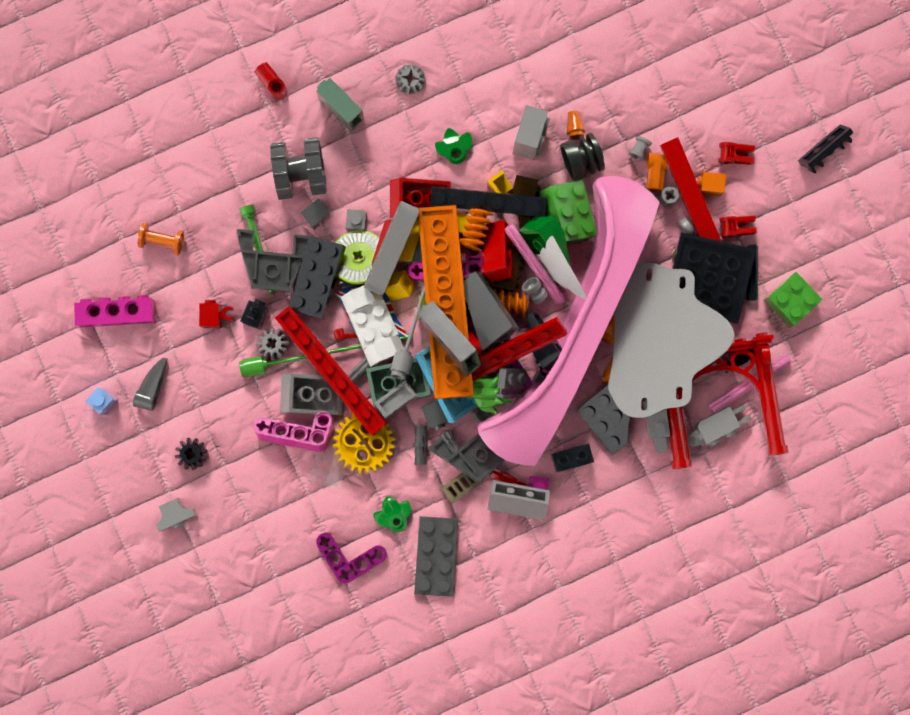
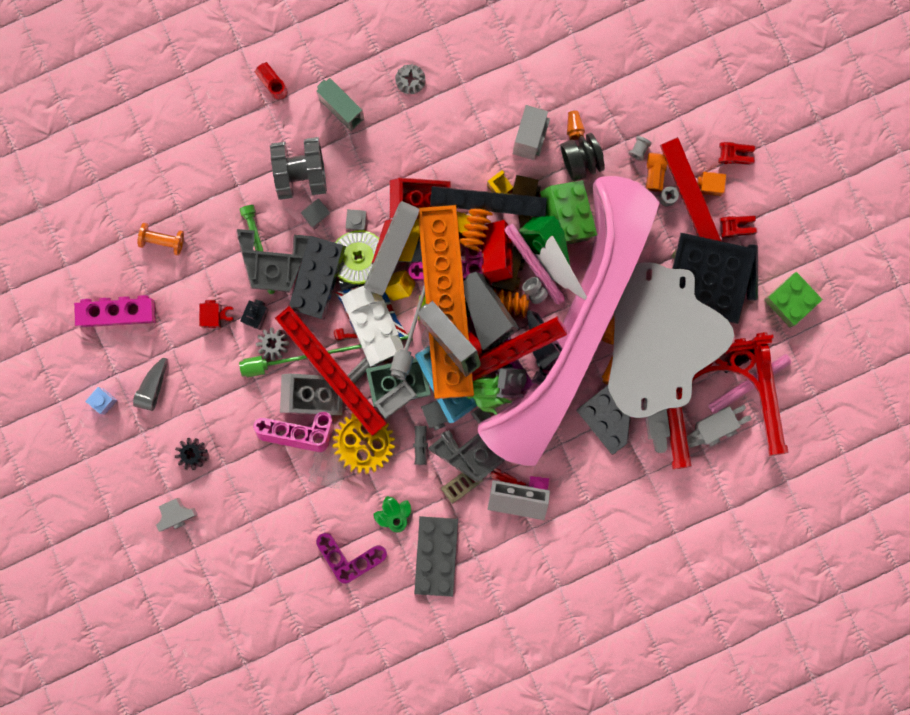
green plate [435,128,472,165] -> none
black brick [550,443,594,473] -> none
light grey tile [677,218,695,235] -> none
black plate [798,124,853,174] -> none

